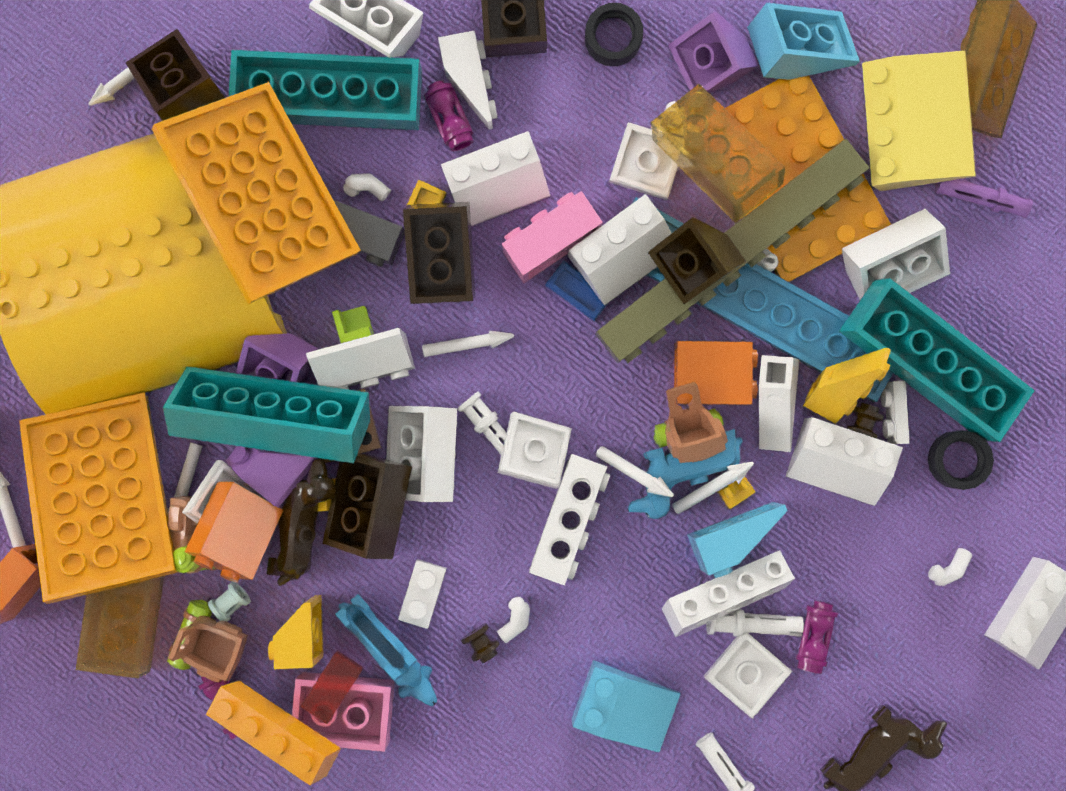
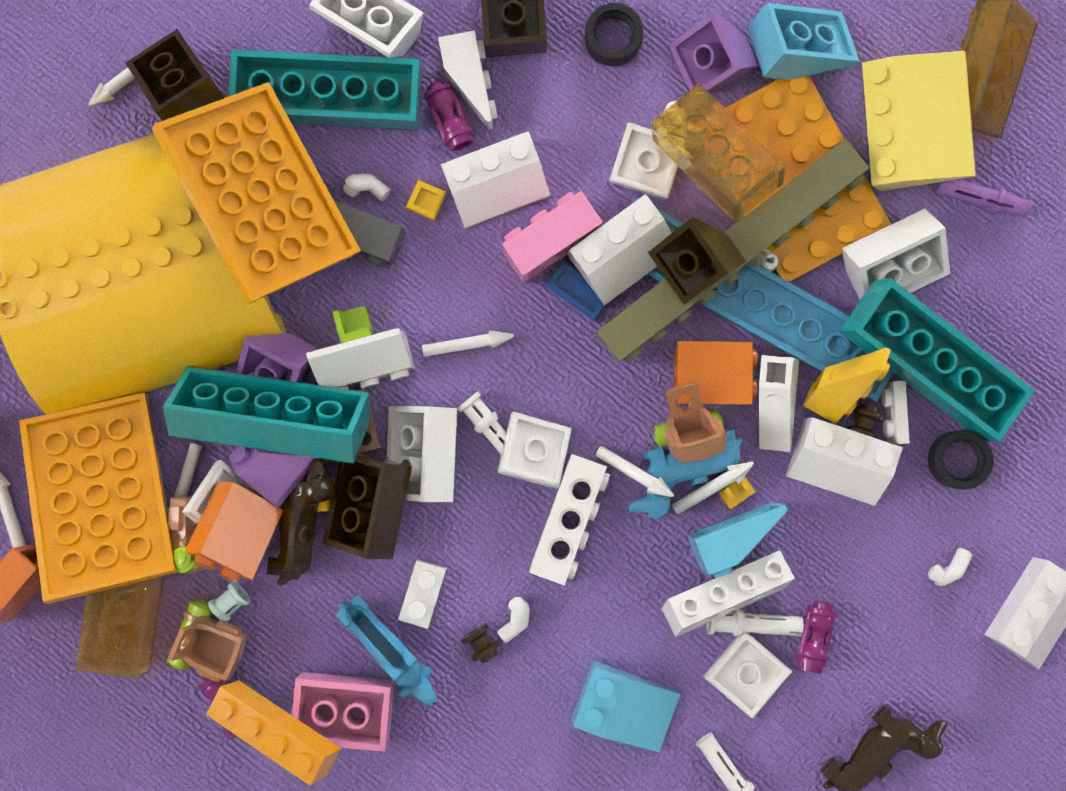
yellow slope [268,595,324,669] -> none
clear red tile [300,650,364,724] -> none
dark brown brick [403,202,476,304] -> none

